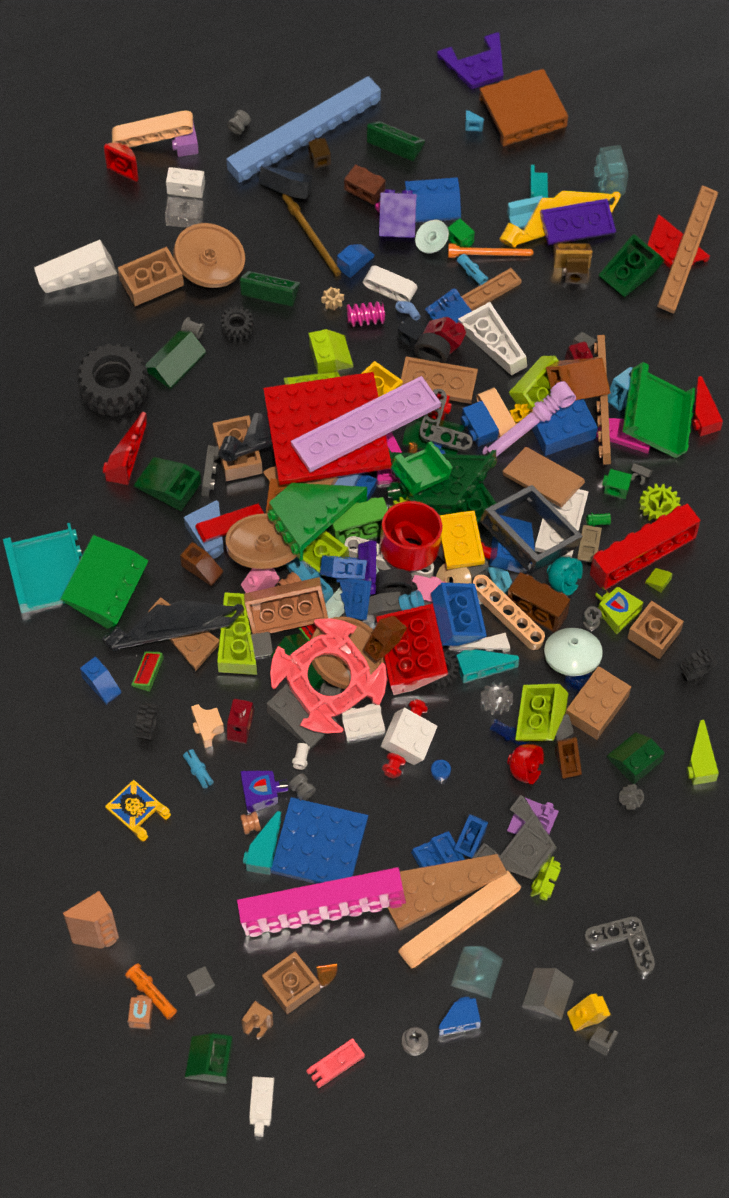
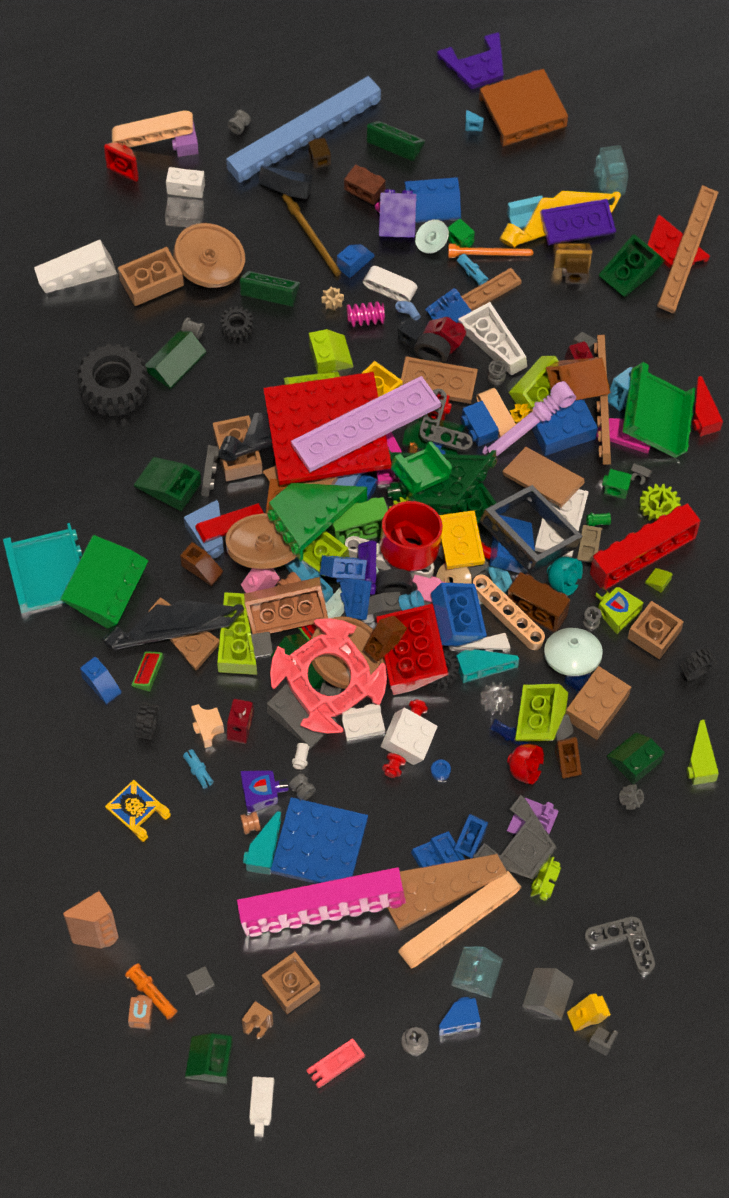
red wedge [103,412,147,485] -> none
clear orange tile [317,964,337,988] -> none
teal panel [530,165,548,198] -> none
none -> dark grey wheel [487,360,507,385]

